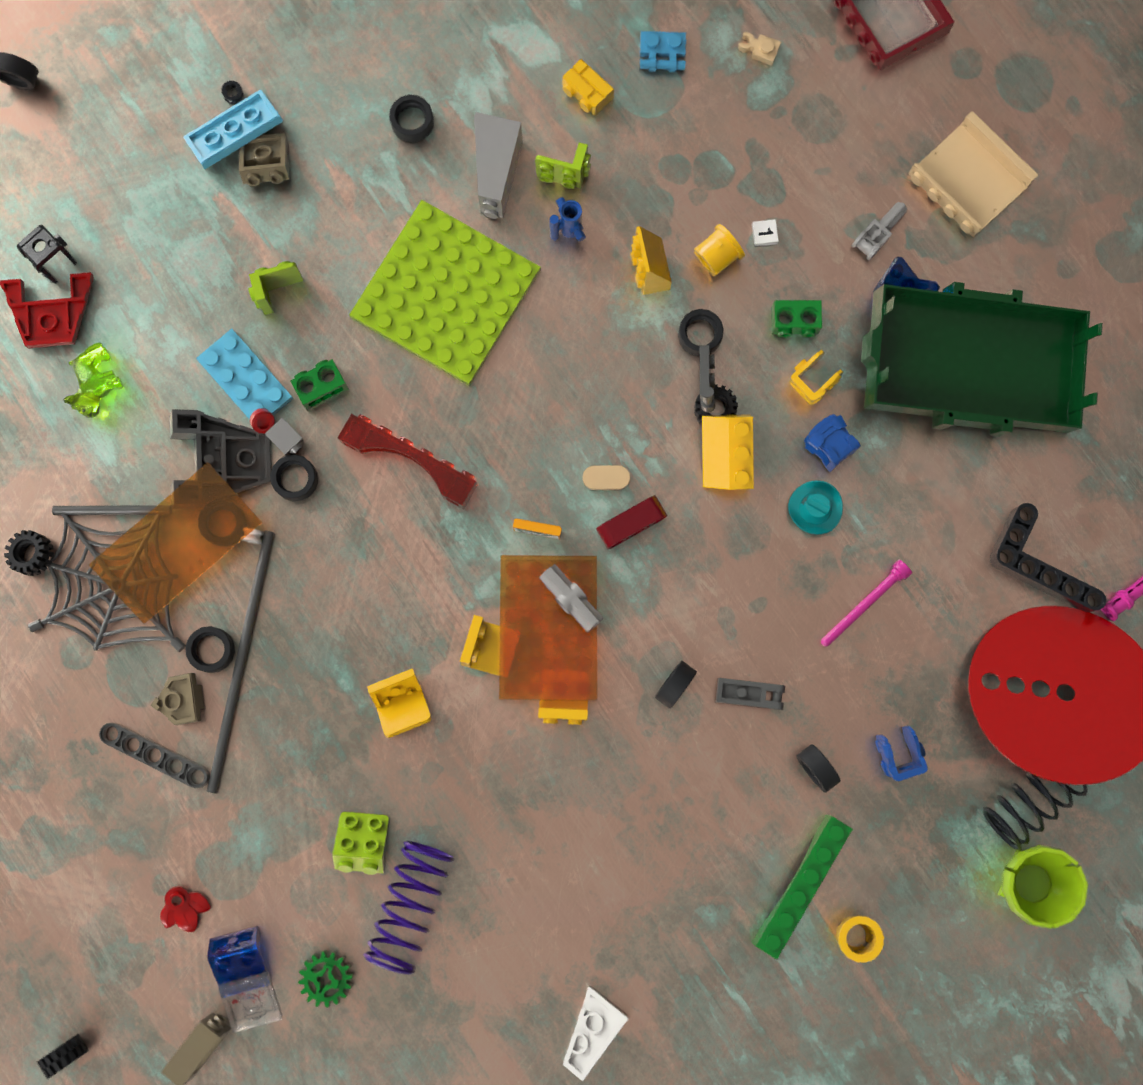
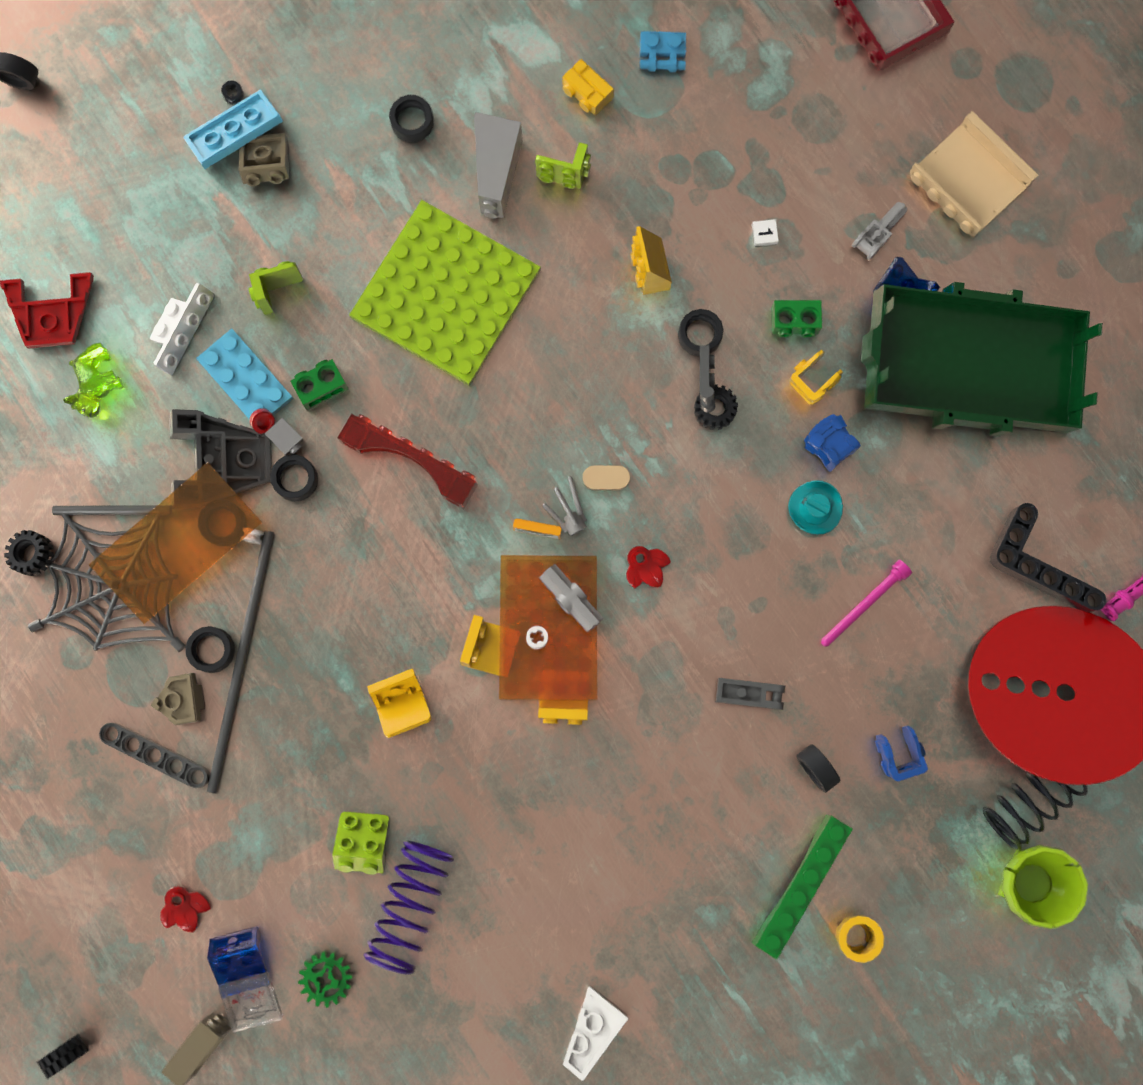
black piece [17,225,77,284] -> none
blue pin [549,197,586,242] -> none
dark red beam [596,495,668,550] -> none
black tyre [655,660,697,709] -> none
yellow piece [694,224,745,277] -> none
yellow slope [702,414,754,490] -> none
tan plate [738,32,781,66] -> none
none -> white bracket [150,283,215,375]
none -> white bush [526,626,548,649]
none -> light grey plant [543,476,587,536]
none -> red plate [626,546,671,588]

